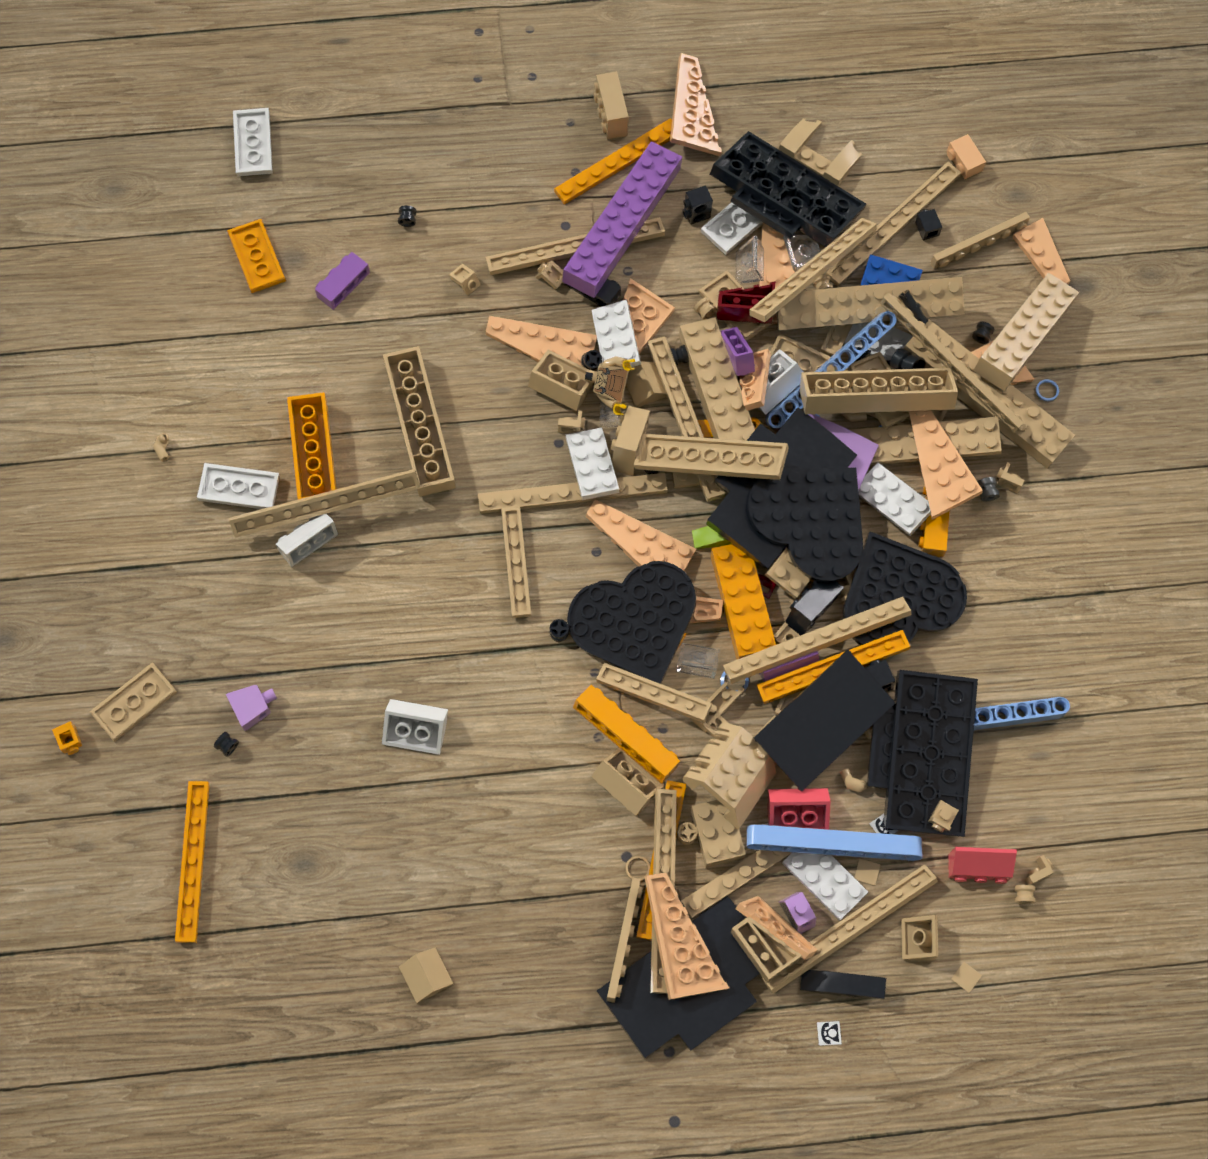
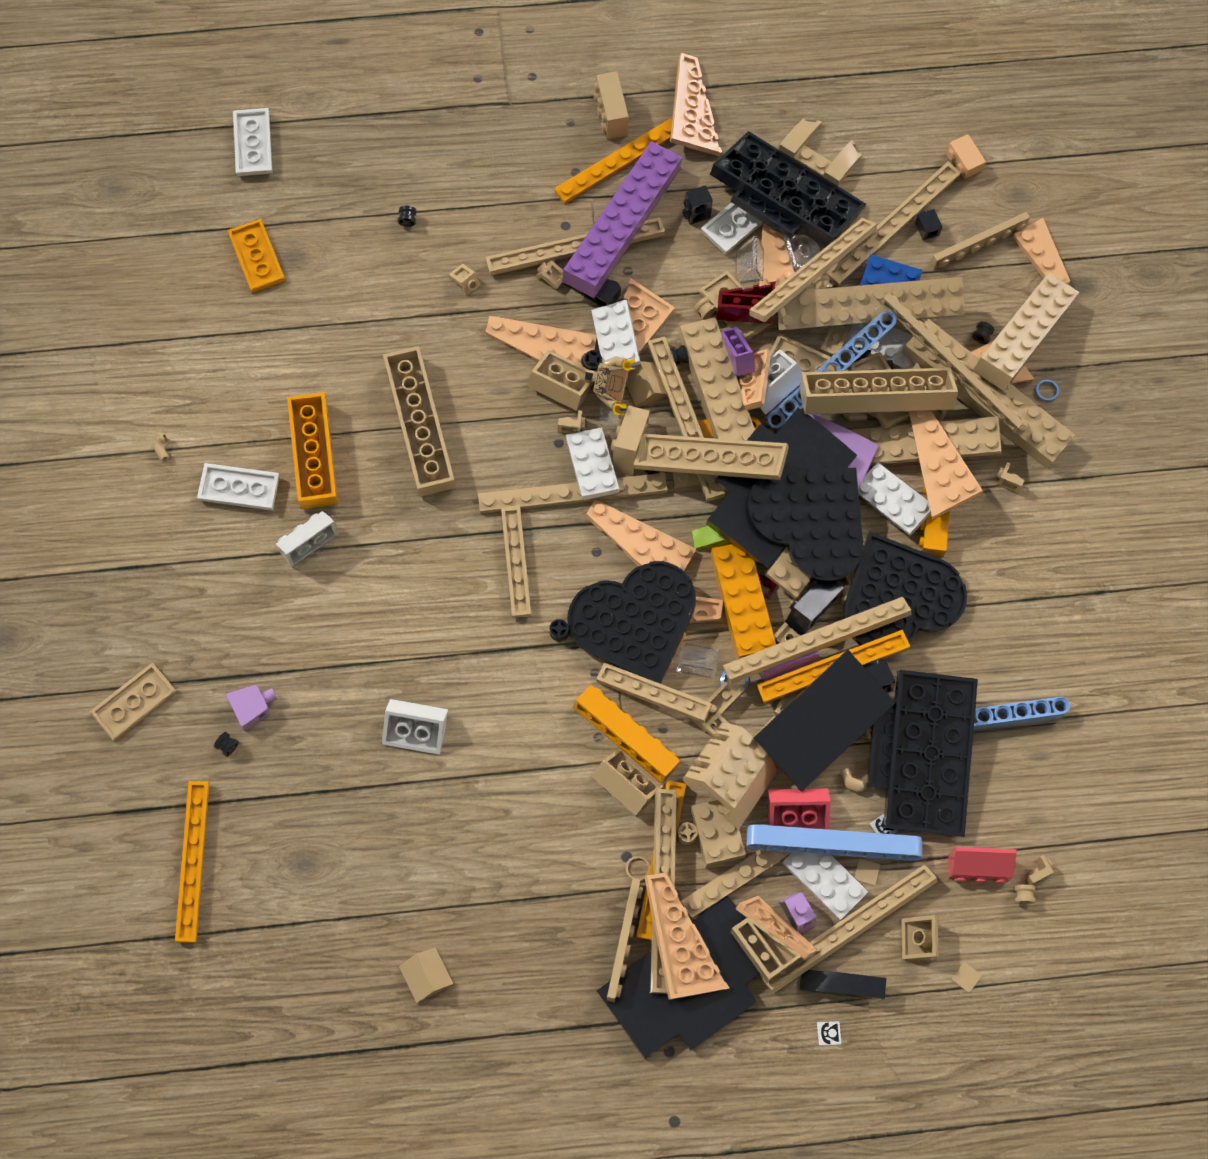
light orange brick [52,721,83,755] -> none
tan plate [229,469,420,538] -> none
medium lavender brick [315,252,370,310] -> none
black wheel [890,348,926,370] -> none
black pin [899,290,928,324] -> none
tan bracket [928,800,959,833] -> none
dark grey wheel [978,477,1000,502] -> none

